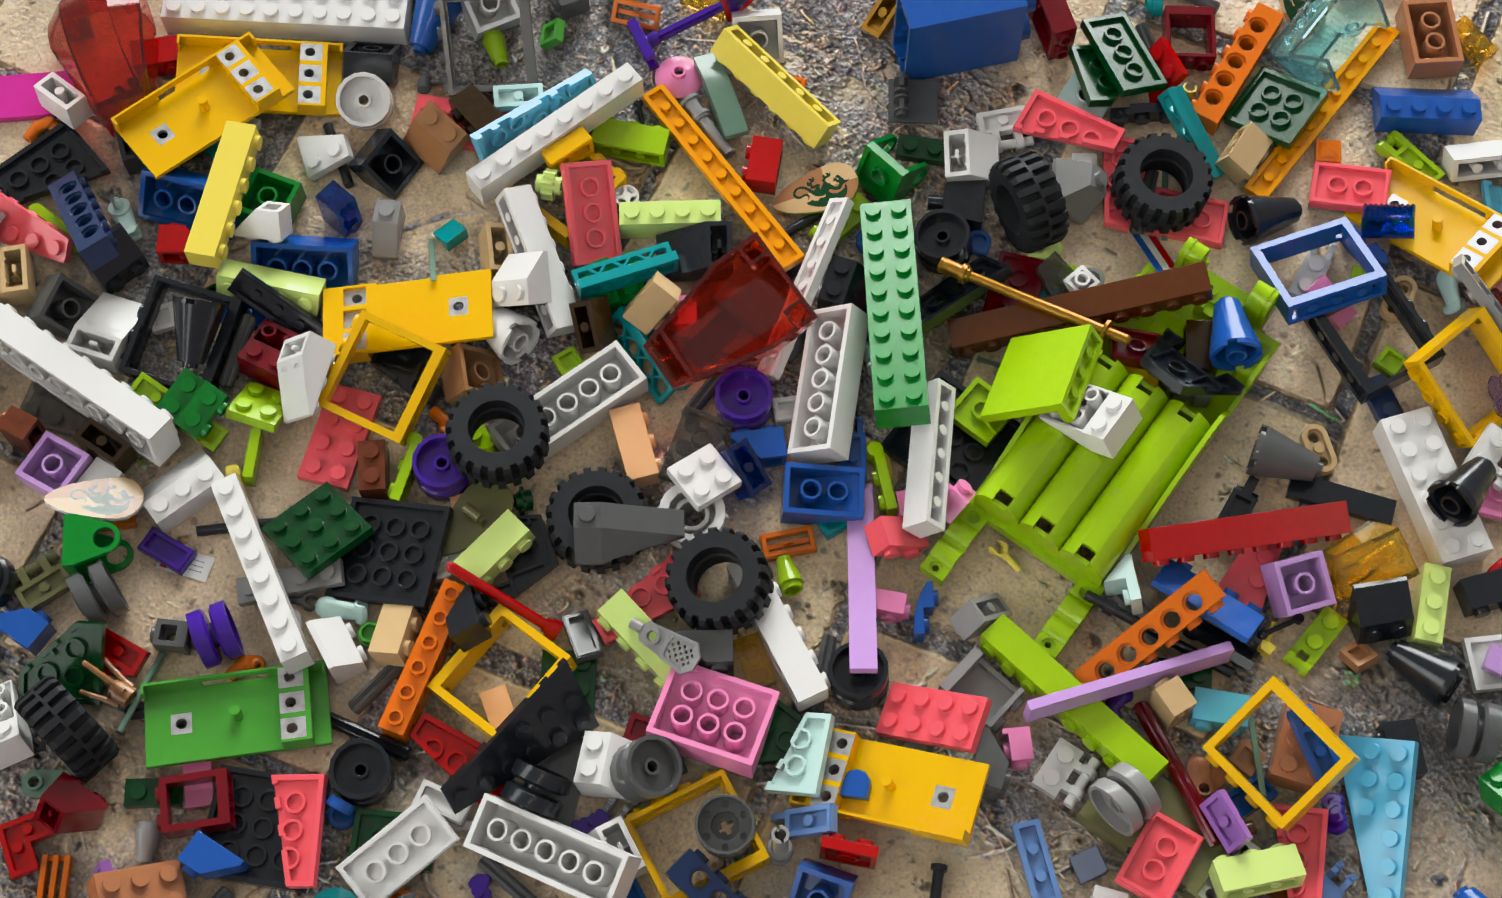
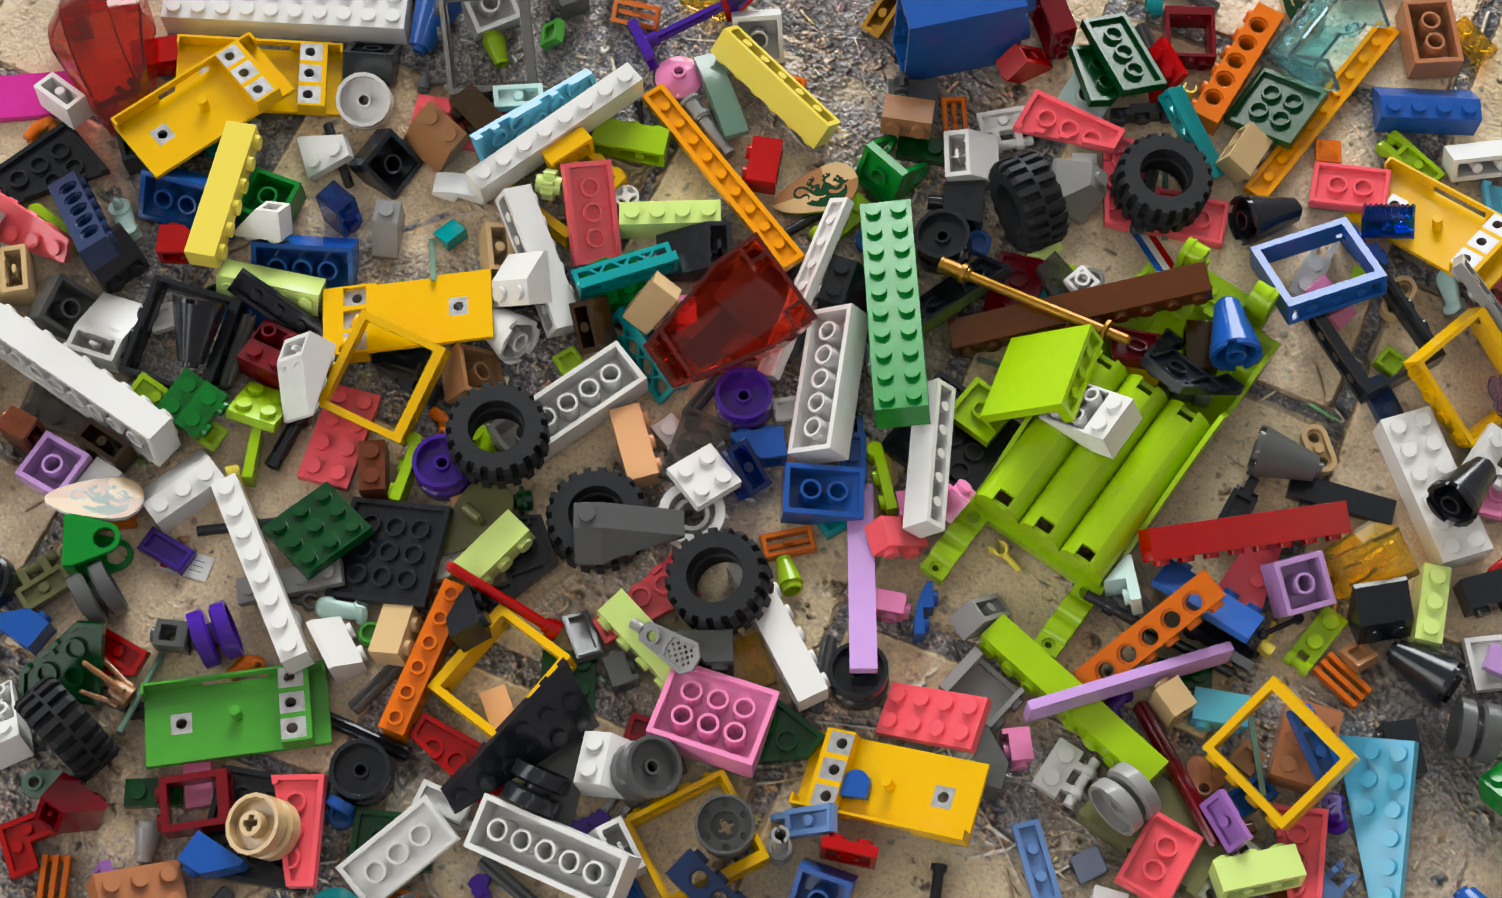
light aqua wing [764,712,835,798] -> none
none -> tan wheel [225,792,301,862]
none -> black pin [264,407,319,471]
none -> white slope [431,172,483,205]
none -> dark grey brick [602,648,640,695]
none -> white plate [651,412,688,449]
none -> medium nougat slope [880,94,935,140]
none -> orange tile [940,96,968,140]
none -> red slope [995,43,1053,84]
none -> orange tile [1311,651,1373,710]

